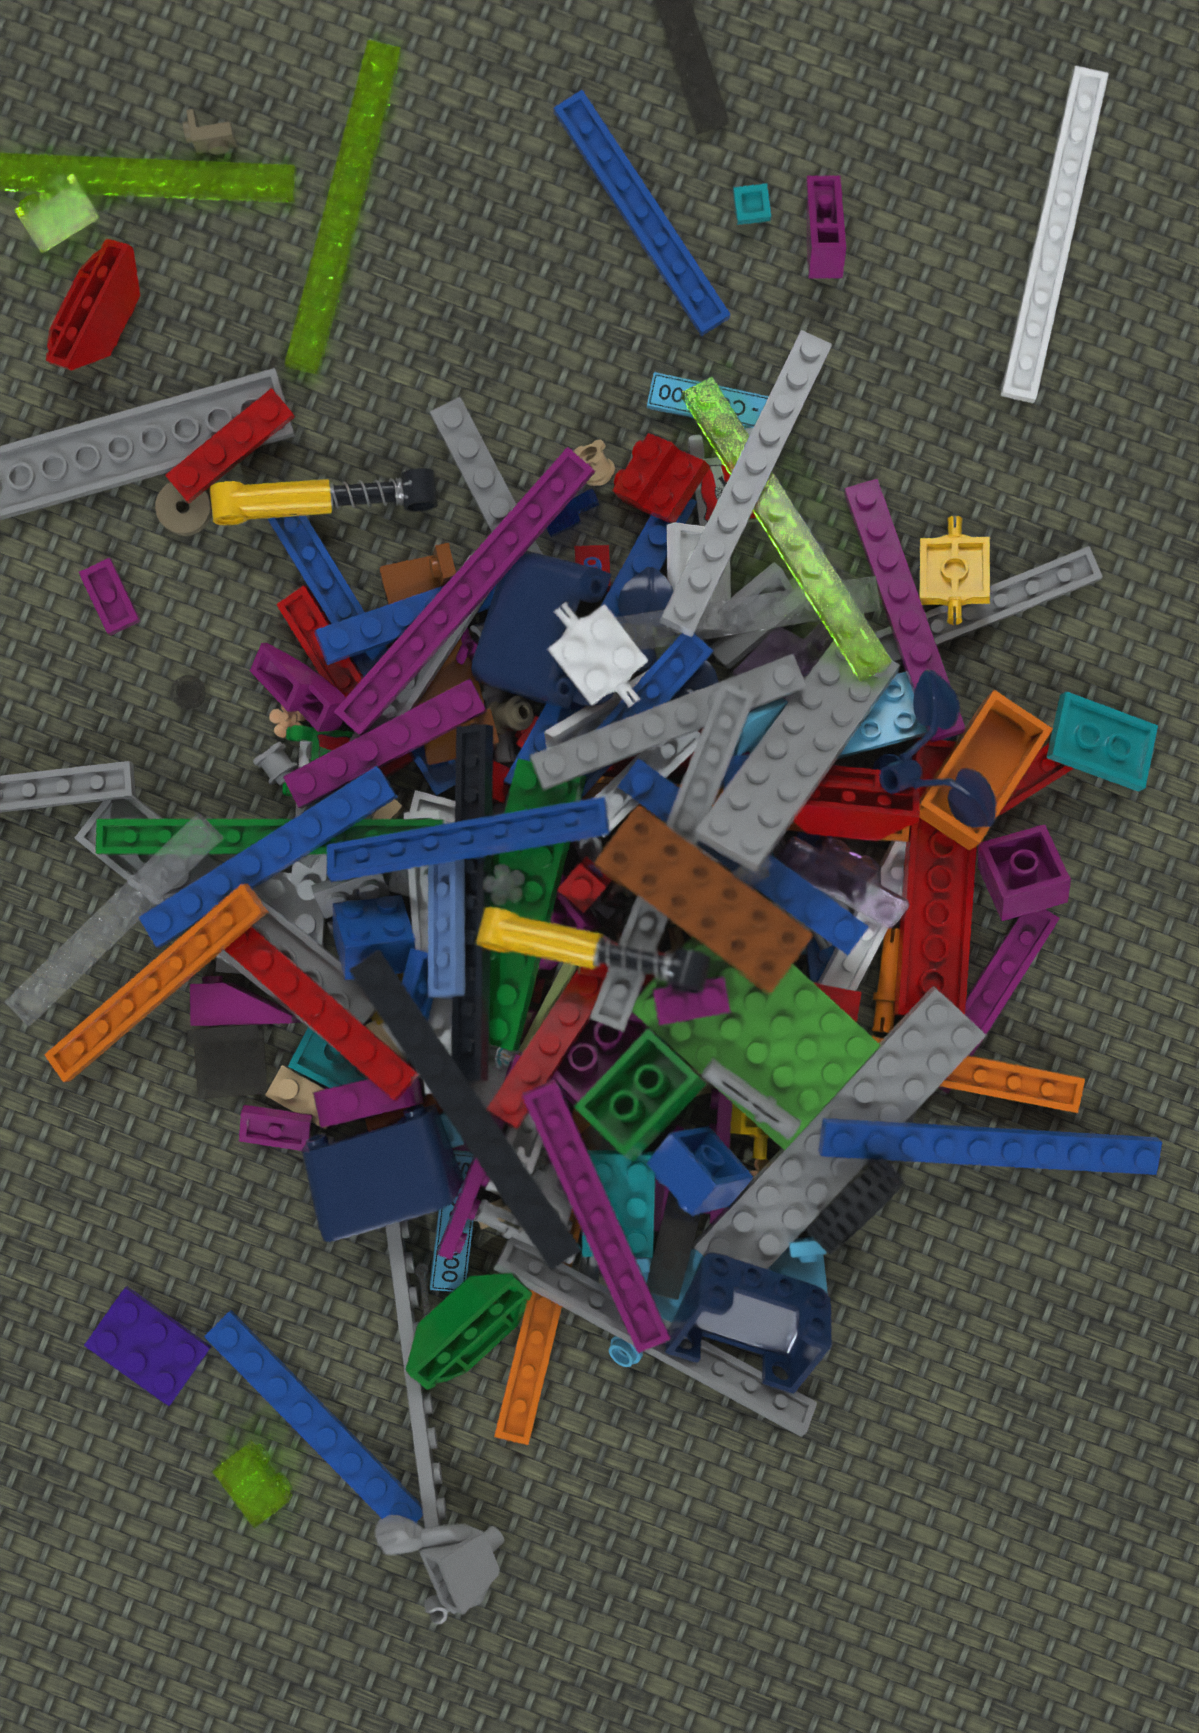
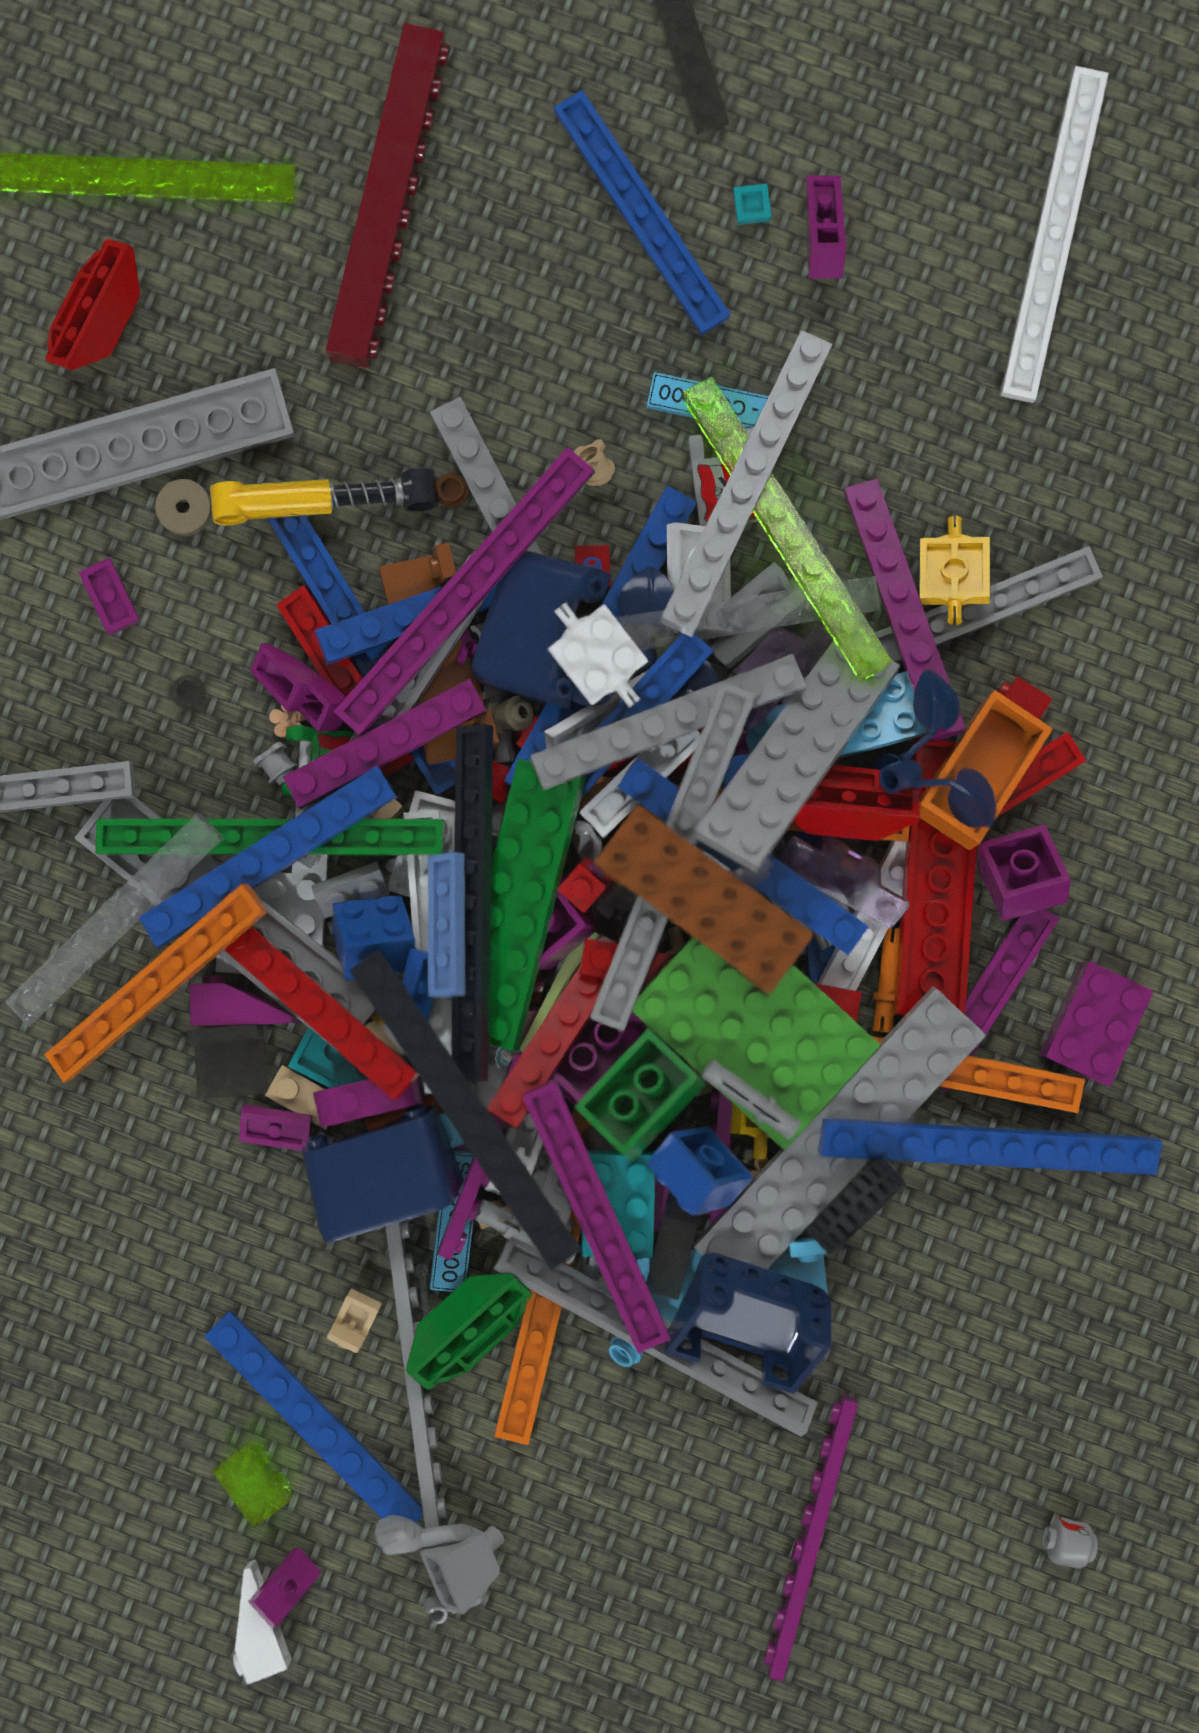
clear neon green brick [15,174,100,253] -> none
dark purple plate [84,1286,212,1406] -> none
red plate [165,388,295,504] -> none
dark tan bracket [183,109,237,154] -> none
clear neon green plate [284,40,402,375] -> none
blue plate [327,797,610,882] -> none
piece [476,907,711,994] -> none
clear plant [483,864,524,906] -> none
clear blue plate [547,488,599,538] -> none
red plate [612,433,710,524] -> none
magenta plate [652,976,730,1026] -> none
medium azure tile [733,698,788,756] -> none
teal plate [1046,691,1158,792] -> none
none -> white slope [233,1559,292,1685]
none -> magenta plate [248,1548,322,1627]
none -> dark red brick [325,23,450,369]
none -> tan bracket [327,1288,382,1353]
none -> reddish brown plate [436,473,469,508]
none -> magenta plate [763,1394,858,1681]
none -> red brick [997,676,1053,720]
none -> magenta brick [1038,961,1154,1087]
none -> light grey head [1042,1517,1098,1569]

